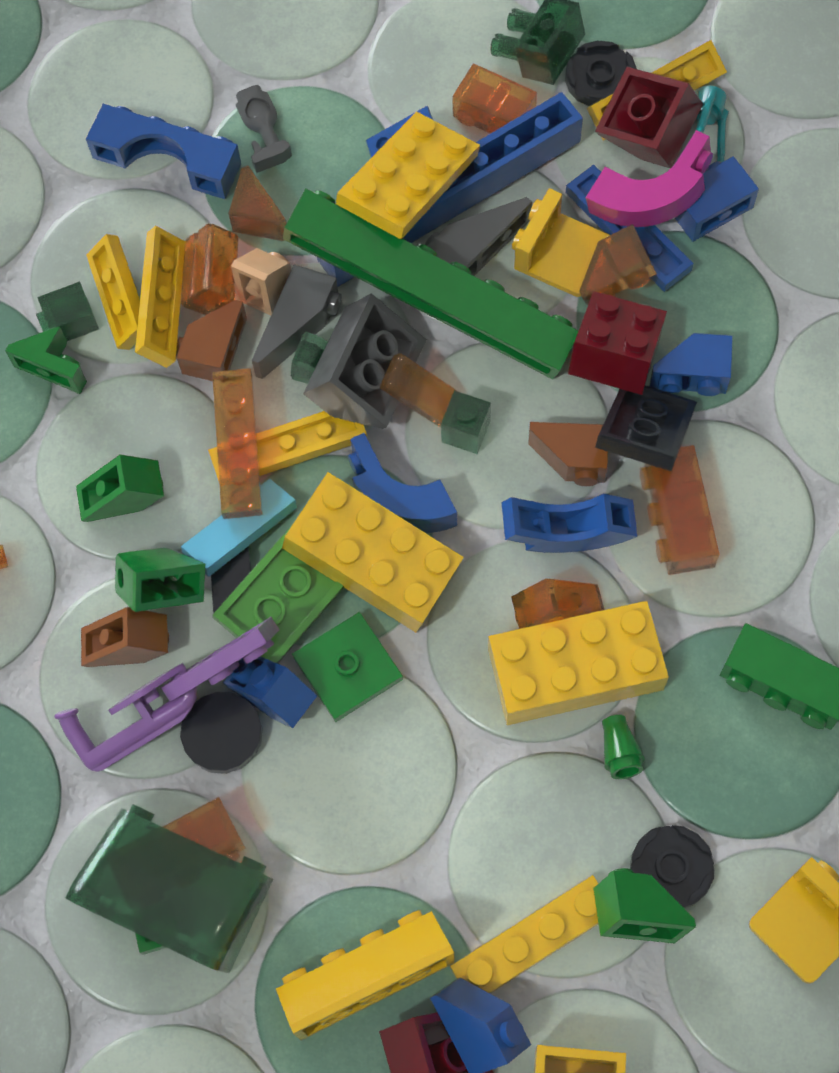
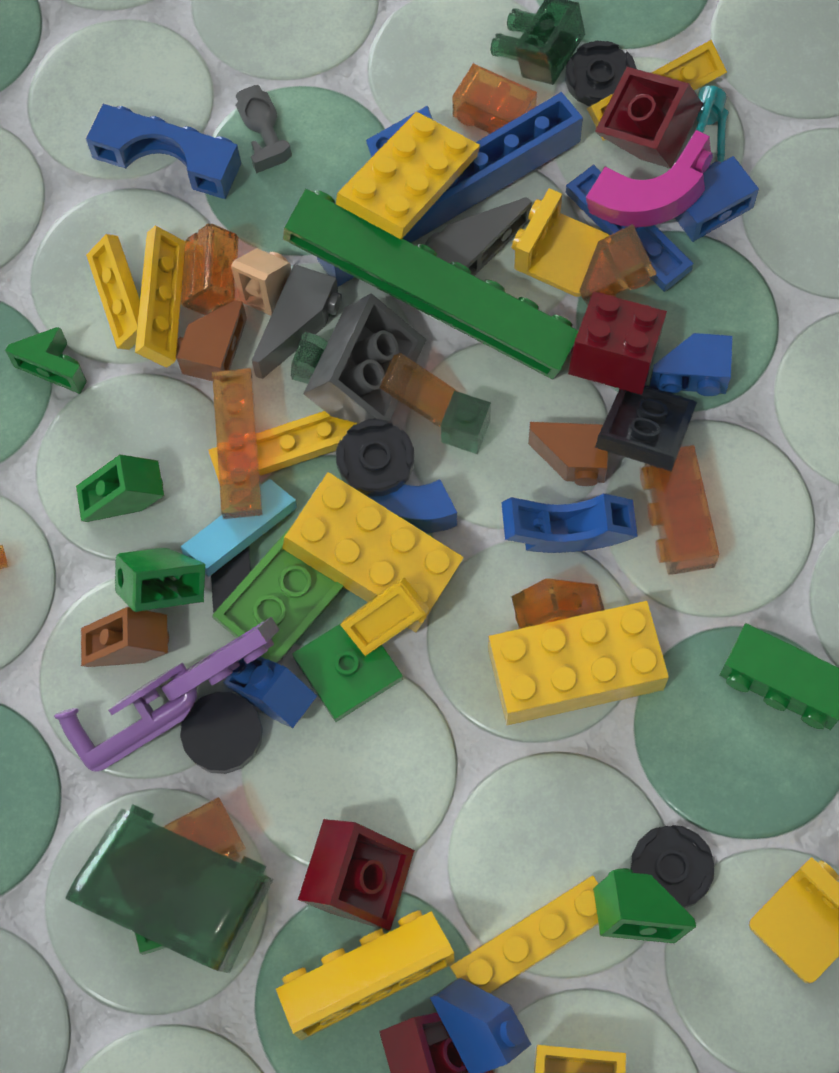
clear green brick [36,281,99,341] -> none
clear orange slope [228,165,286,241] -> none
green cone [602,715,645,779] -> none
none -> dark red slope [298,819,415,931]
none -> black tile [336,419,414,496]
none -> yellow tile [340,577,429,656]

